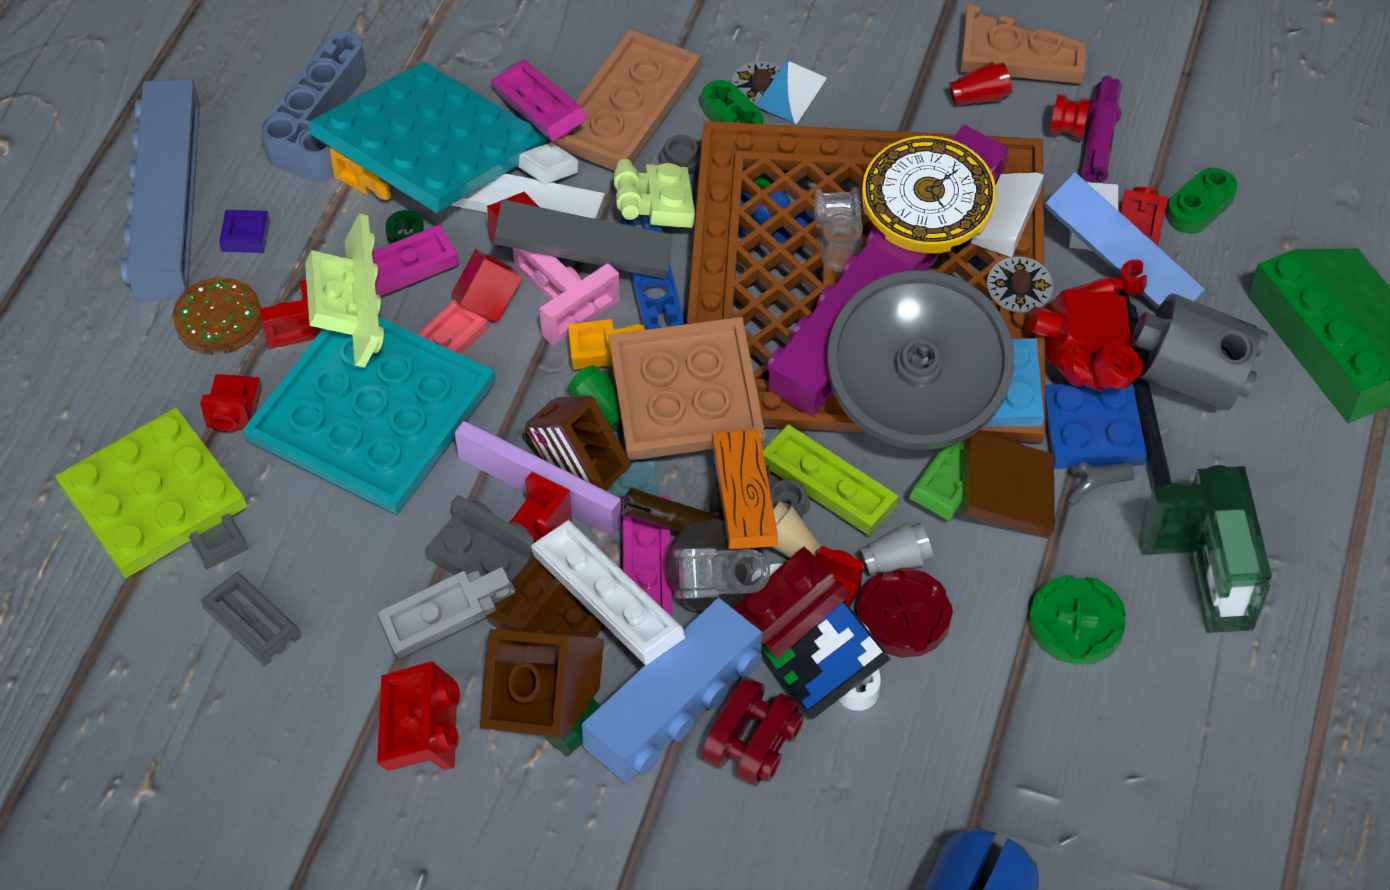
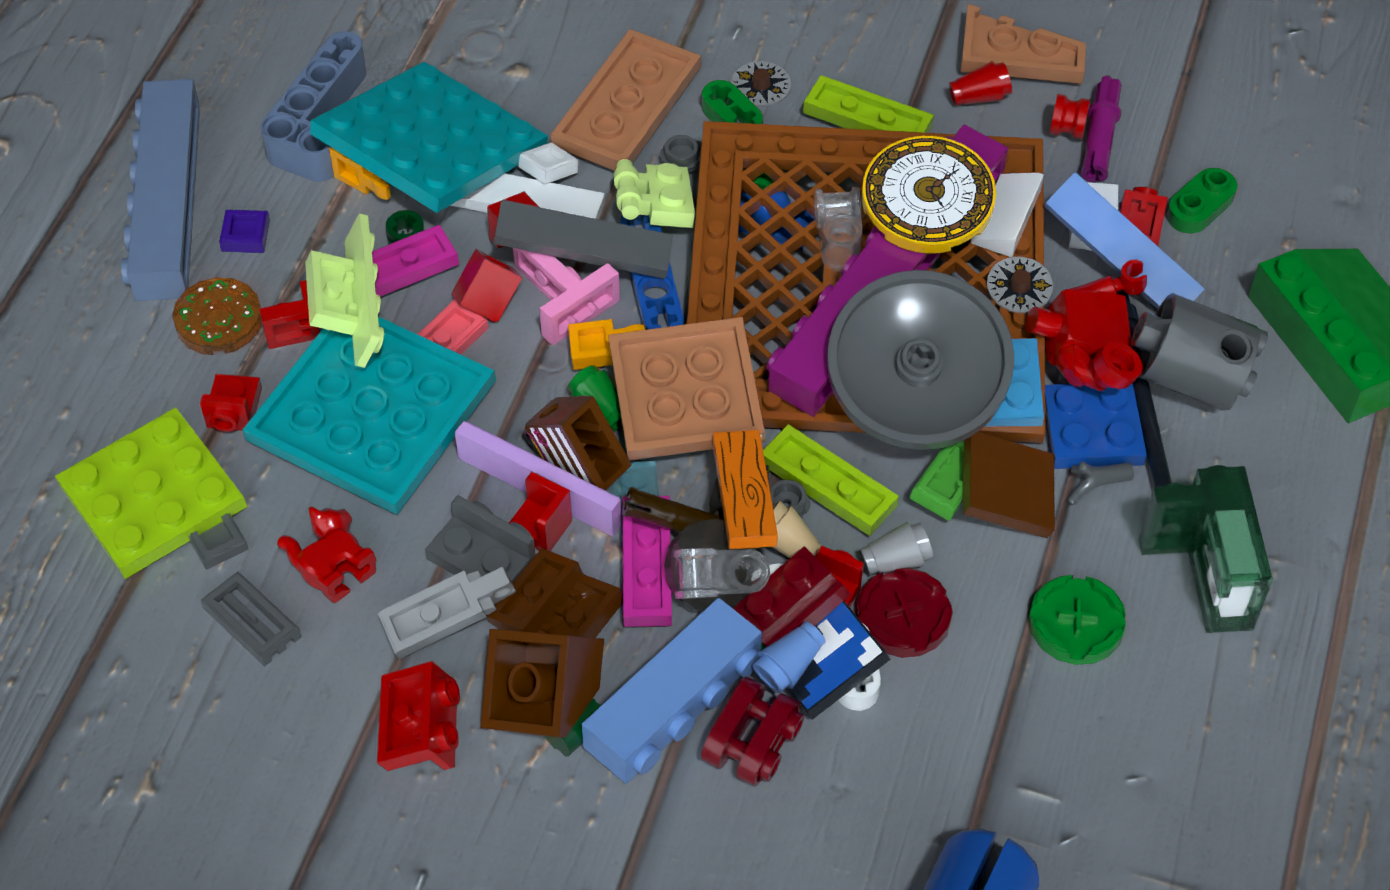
dark pink plate [490,59,587,142] -> none
white tile [531,520,685,665] -> none
sticker [756,61,827,124] -> none
none -> red animal [277,506,377,603]
none -> medium blue cone [753,621,826,693]
none -> lime plate [803,75,934,133]

